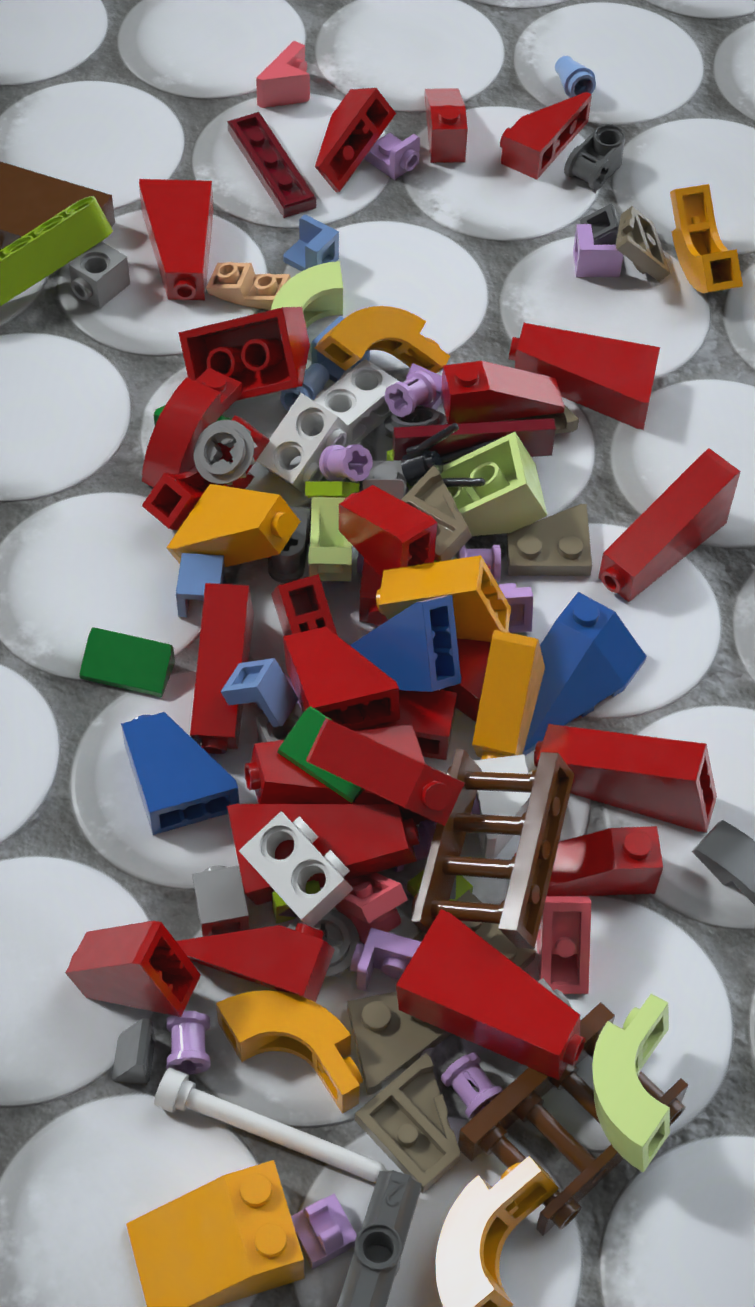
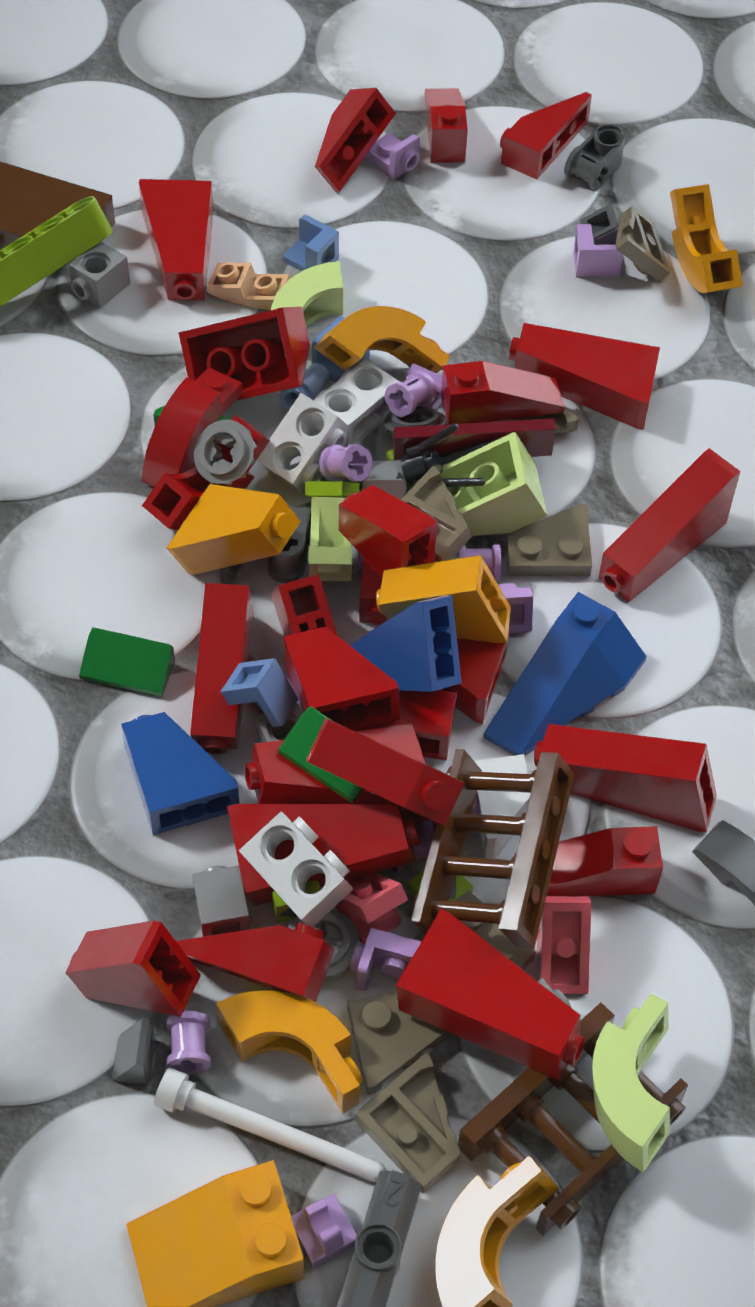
medium blue panel [176,553,226,617] -> none
dark red tile [227,112,316,218] -> none
coral slope [256,41,310,108] -> none
lavender bush [441,1052,503,1120] -> none
light orange slope [472,630,545,759] -> none
light blue cone [555,56,596,98] -> none

